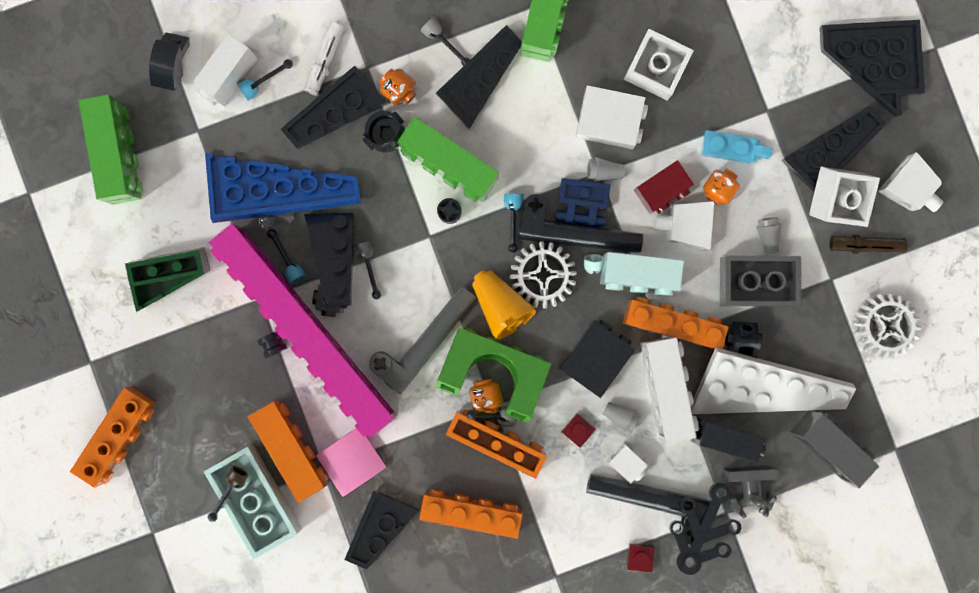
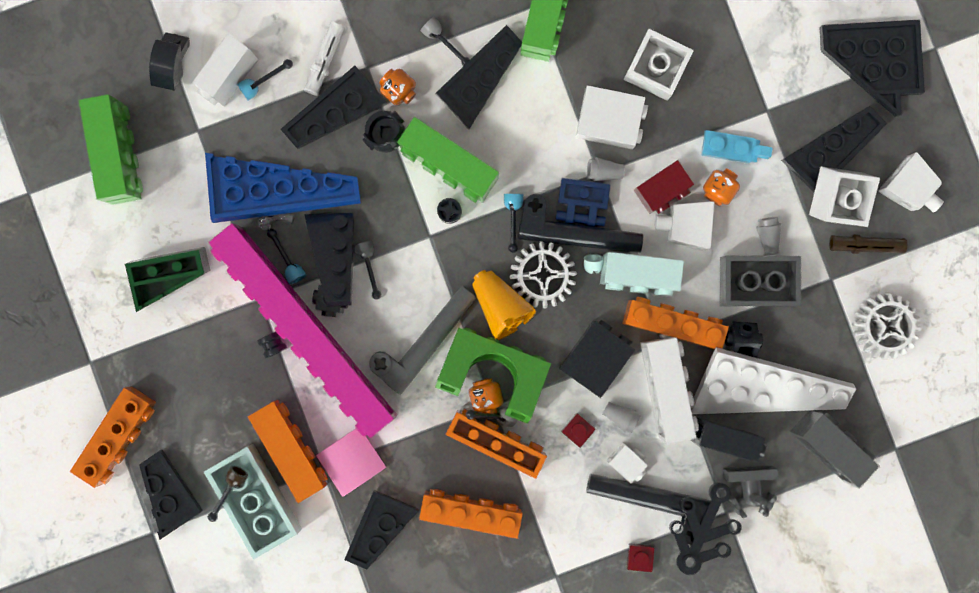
none -> black wing [139,450,203,540]

